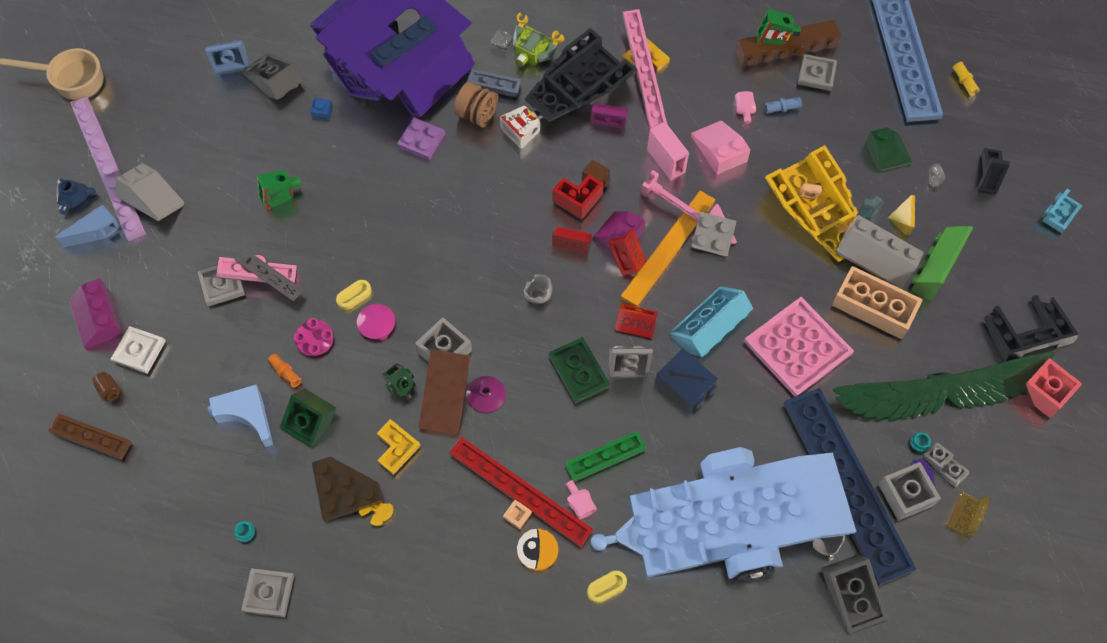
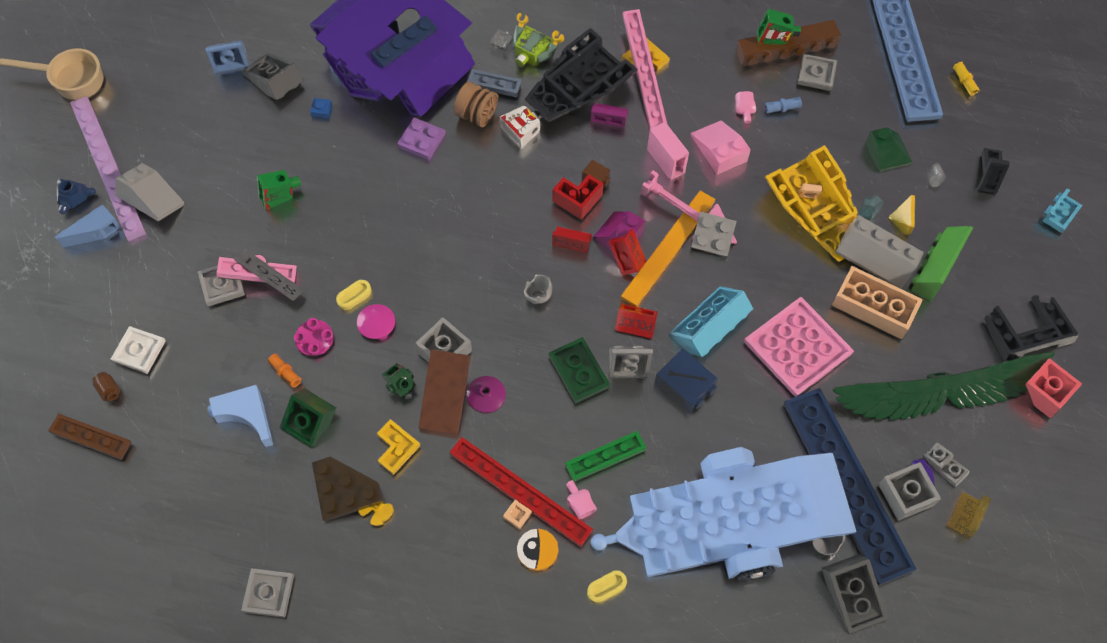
magenta slope [69,278,123,349] -> none
teal plate [233,521,255,542] -> none
teal plate [910,432,931,452] -> none

